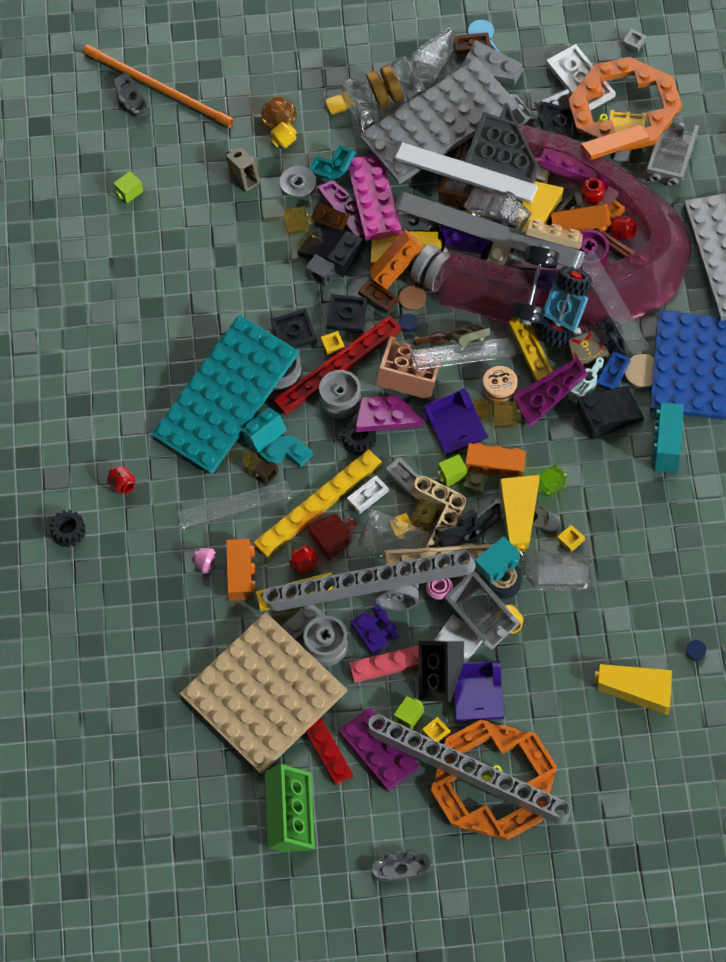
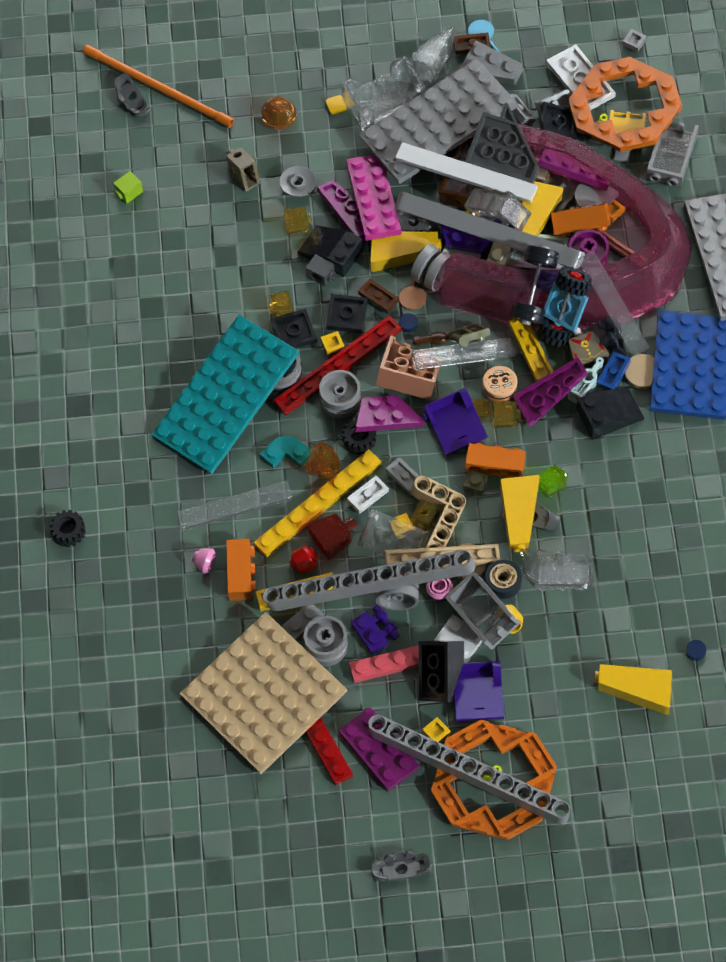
red head [107,466,136,494] -> none
teal brick [241,407,287,453] -> none
leg [242,451,278,486] -> none
bright green slope [265,764,315,852] -> none
yellow head [270,122,297,149] -> none
teal plate [309,145,356,180] -> none
reddish brown plate [311,202,349,230] -> none
pearl gold wheel [366,64,404,110] -> none
orange brick [369,230,423,289] -> none
lime brick [394,696,424,730] -> none
black plate [435,499,501,547] -> none
lime brick [437,455,467,487] -> none
teal brick [475,536,520,584] -> none
tan plate [526,219,583,249] -> none
yellow plate [557,525,585,552] -> none
orange tile [580,125,650,160] -> none
red head [581,178,605,205] -> none
red head [609,216,637,241] -> none
teal brick [652,402,684,473] -> none
none -> clear yellow brick [268,290,294,317]
none -> clear orange piece [305,442,340,479]

